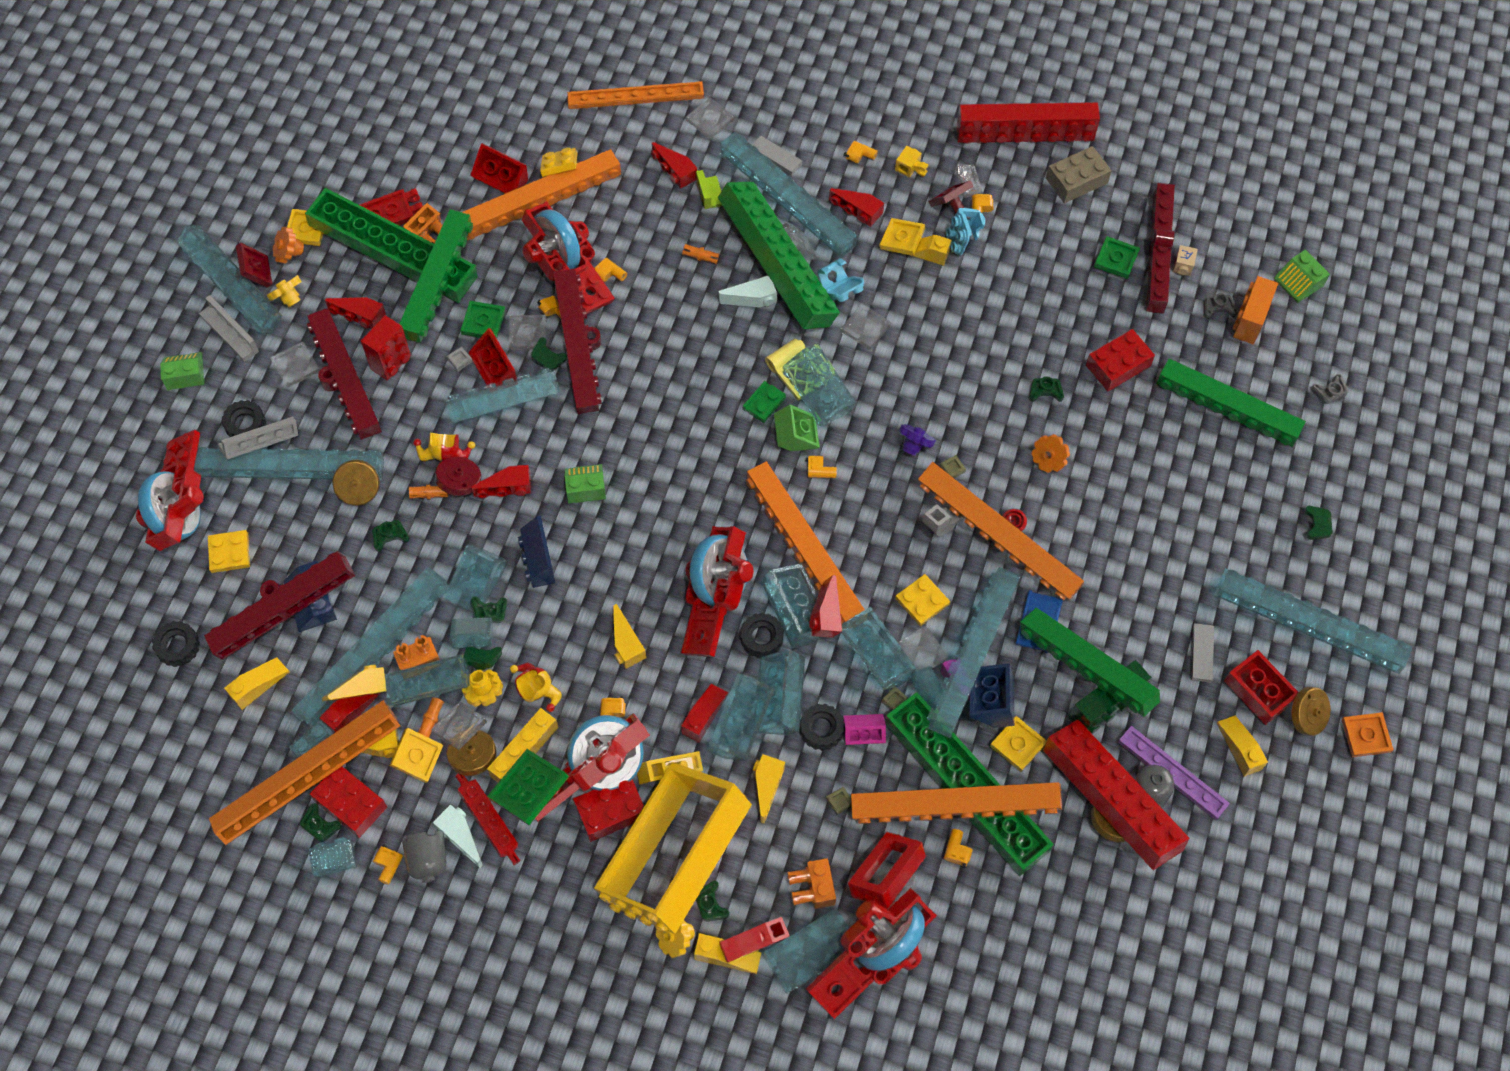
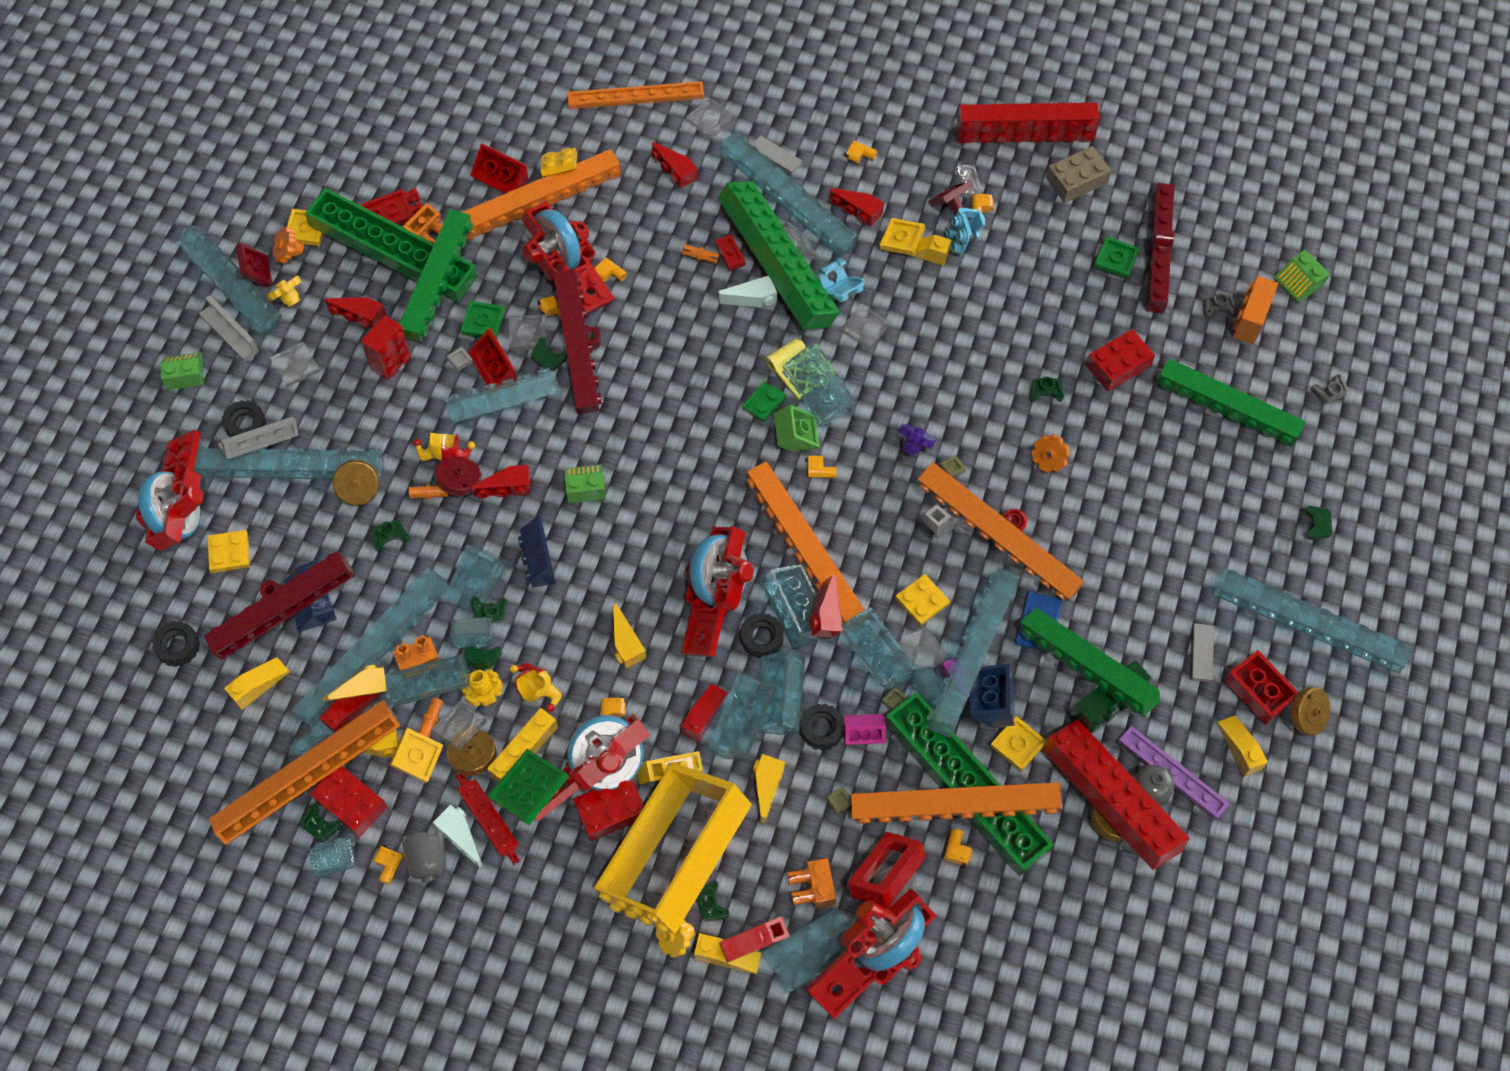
dark red hinge [307,308,382,440] -> none
lime panel [696,170,723,209] -> none
yellow brick [895,146,929,178] -> none
tan brick [1173,245,1198,276] -> none
orange plate [1342,712,1394,758] -> none
none -> red plate [715,234,746,271]

